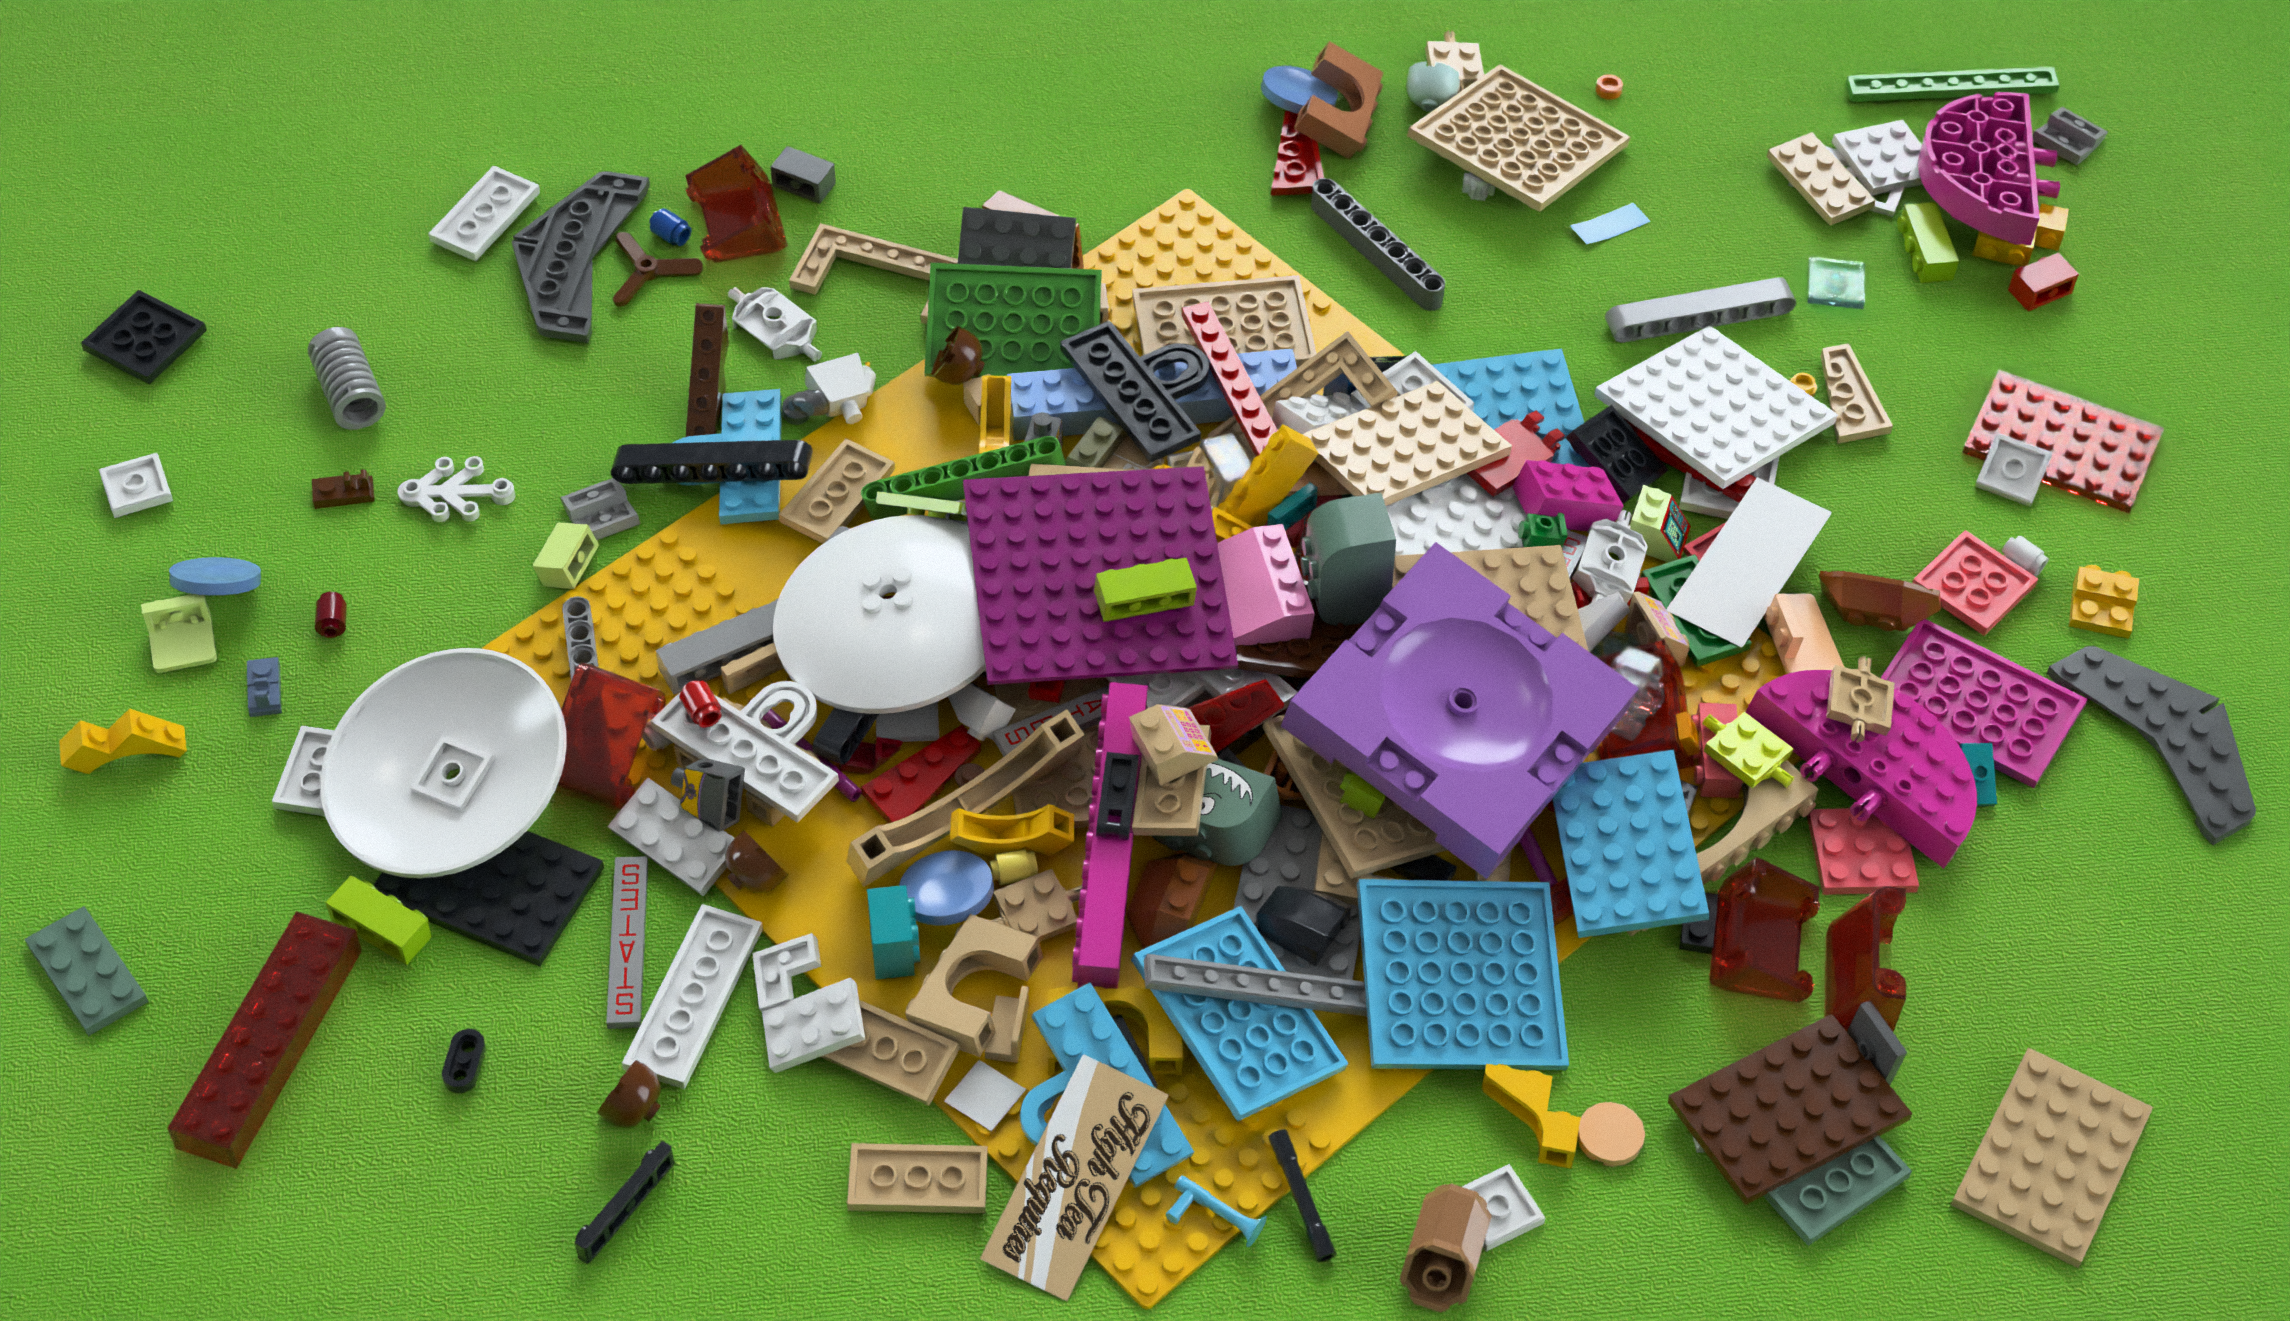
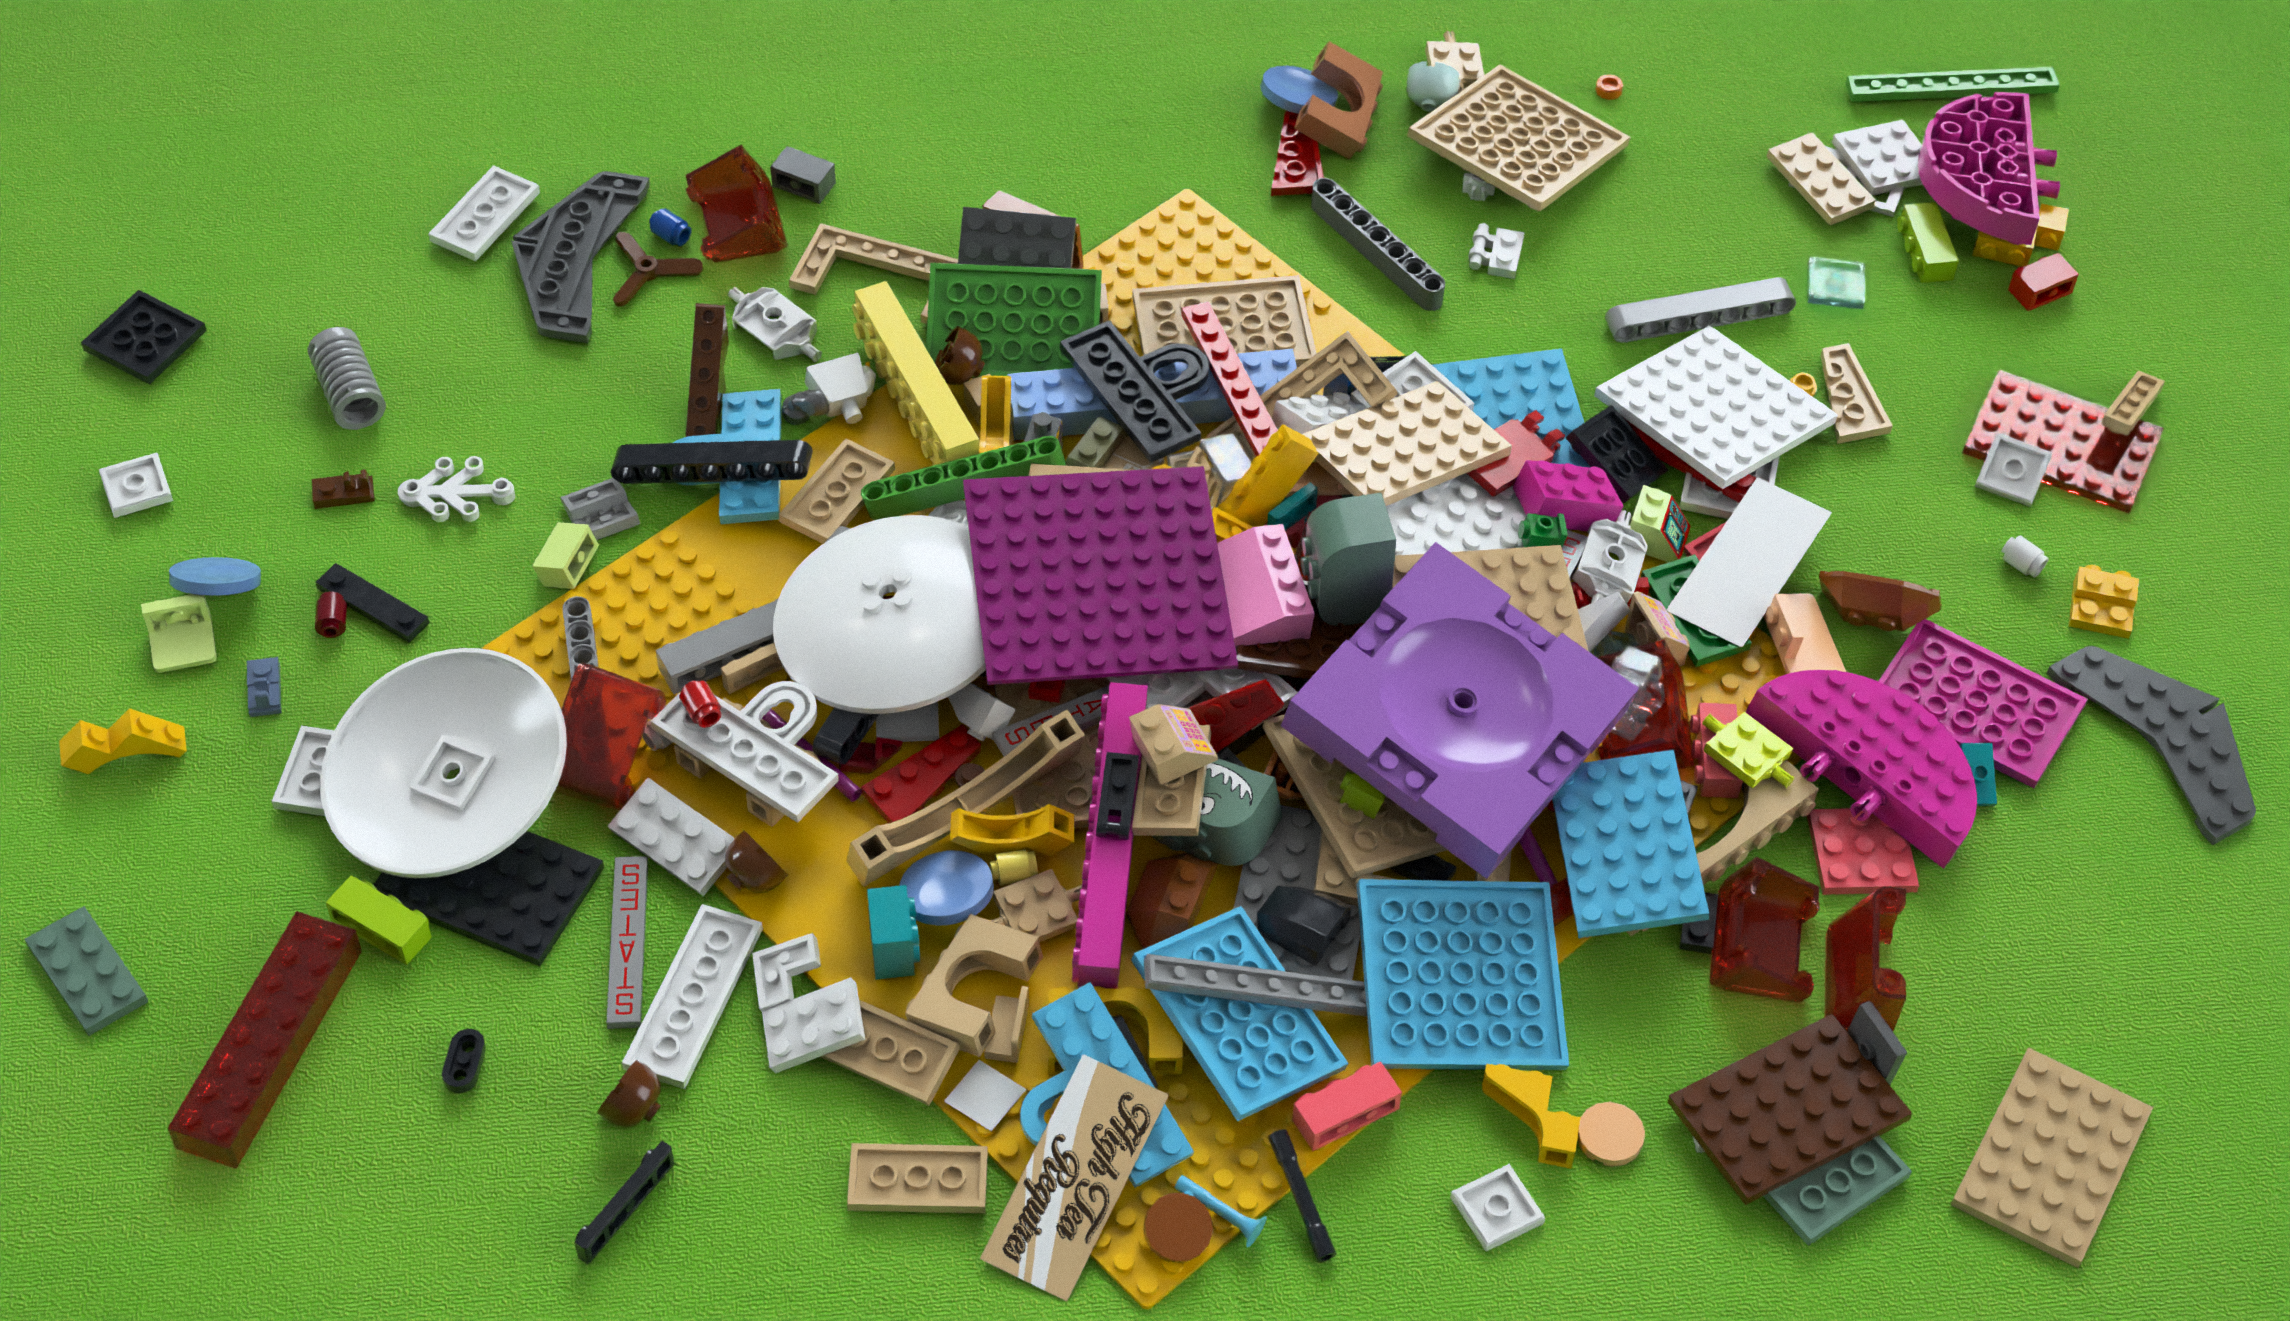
dark grey torso [671,758,745,832] -> none
lime wing [876,491,967,522] -> none
lime brick [1094,557,1197,622] -> none
medium nougat brick [1399,1184,1492,1312] -> none
sticker [1570,203,1650,244] -> none
light orange tile [1676,711,1700,756] -> none
tan plate [1826,656,1895,742] -> none
coral plate [1912,530,2038,636] -> none
light grey slope [2033,107,2108,165] -> none
none -> black plate [315,563,429,643]
none -> light yellow brick [852,281,979,466]
none -> dark orange tile [1143,1193,1213,1263]
none -> coral brick [1292,1061,1402,1151]
none -> white plate [1468,223,1524,279]
none -> tan plate [2100,370,2165,436]

